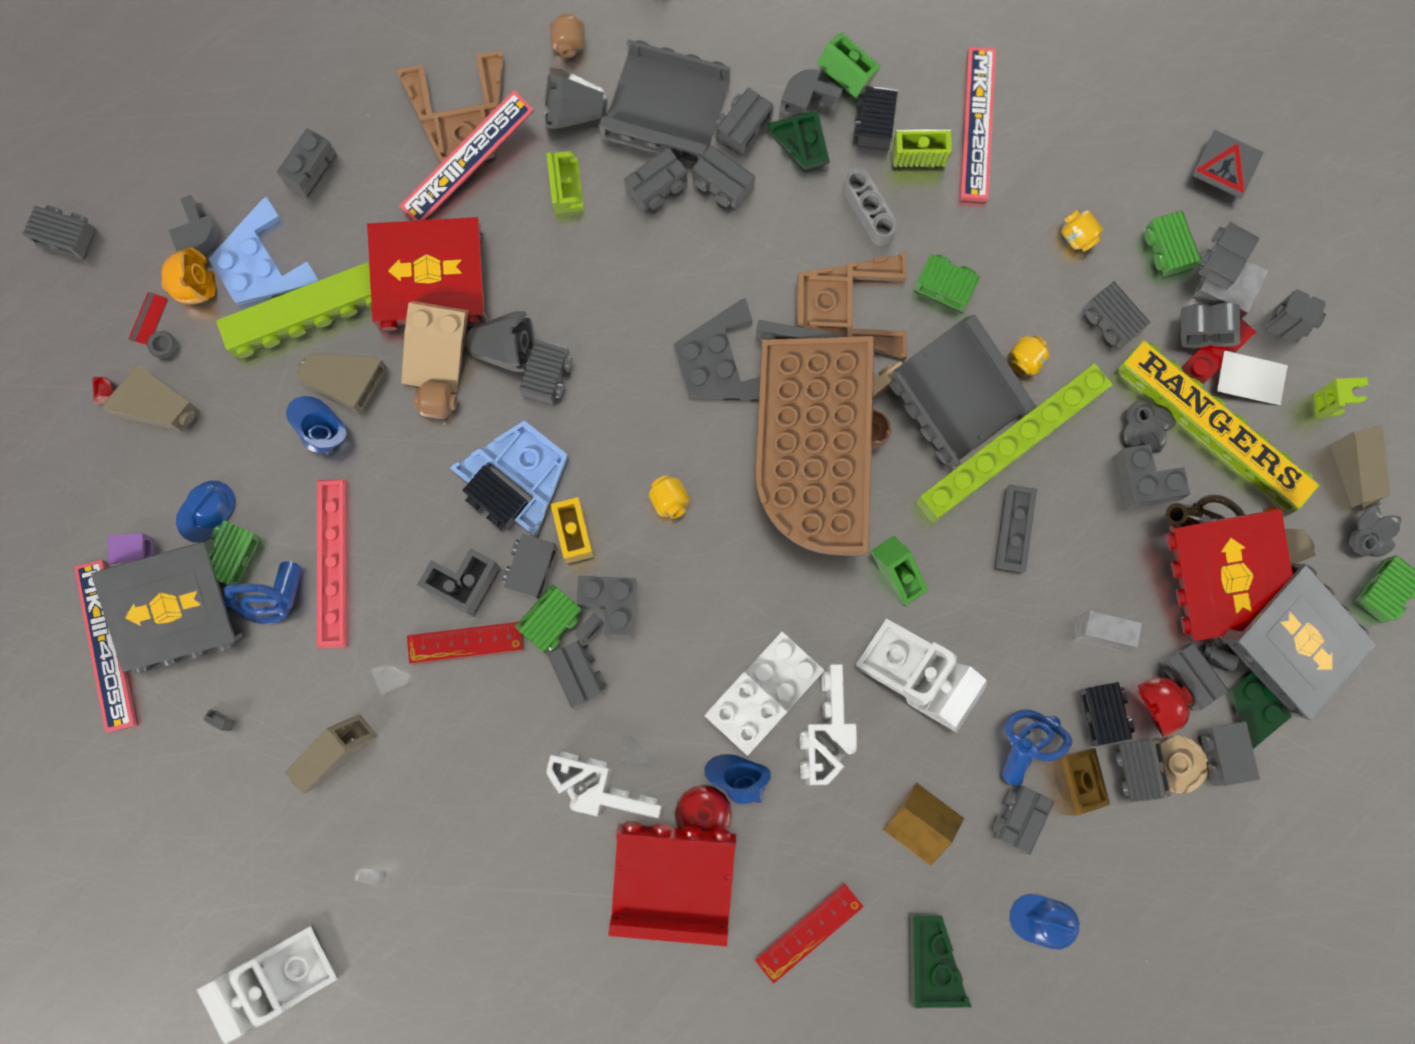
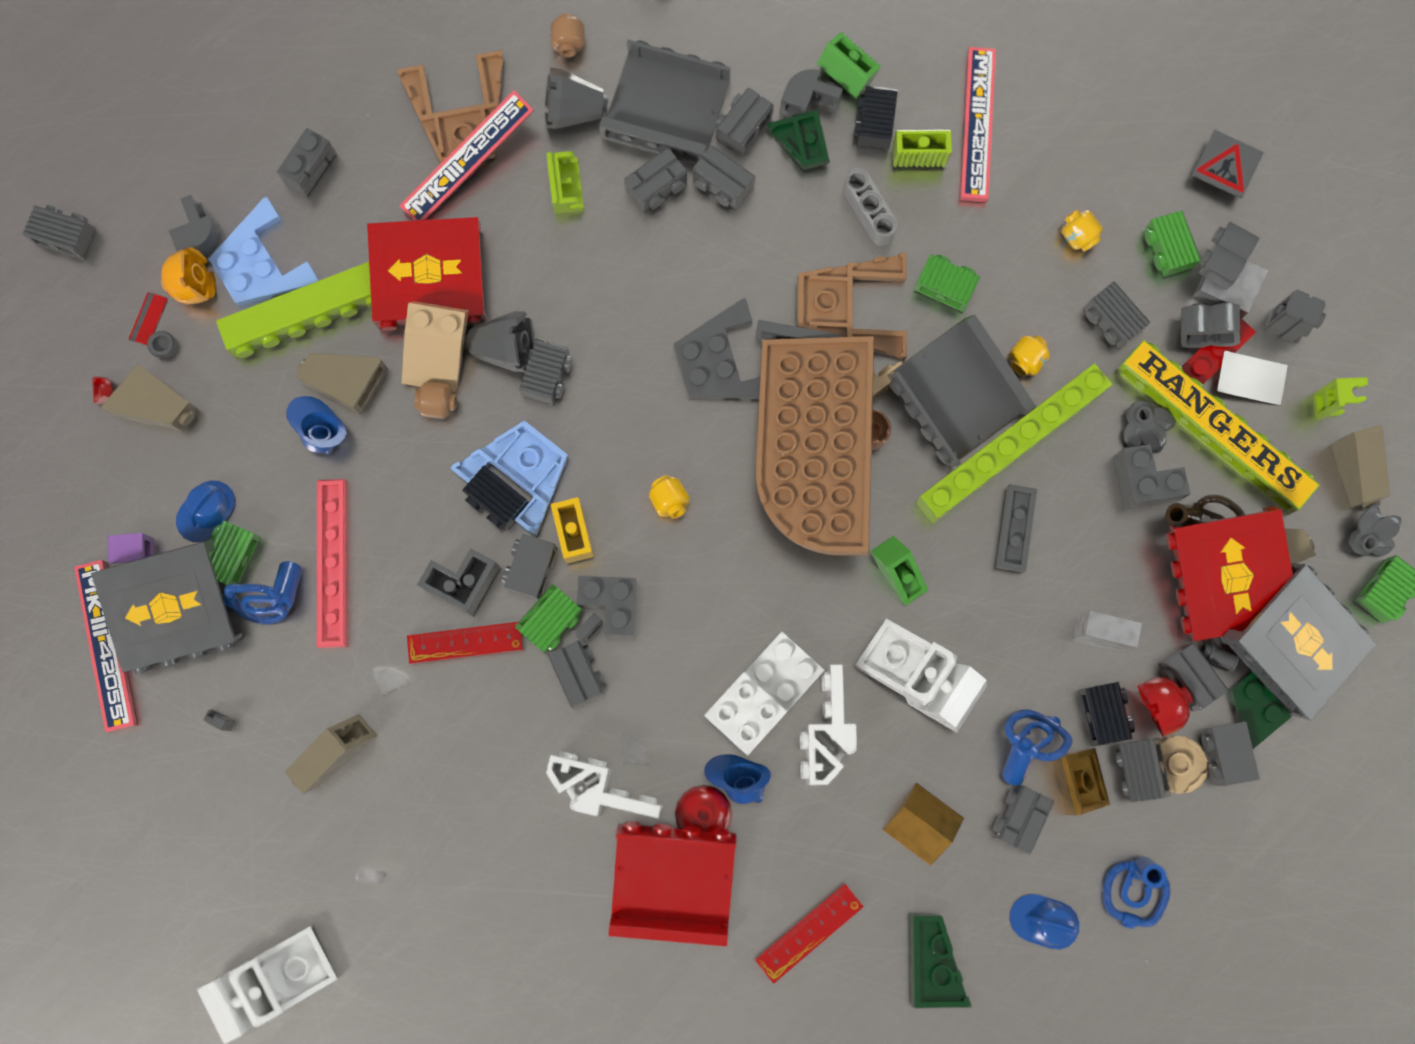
none -> blue piece [1103,856,1171,929]

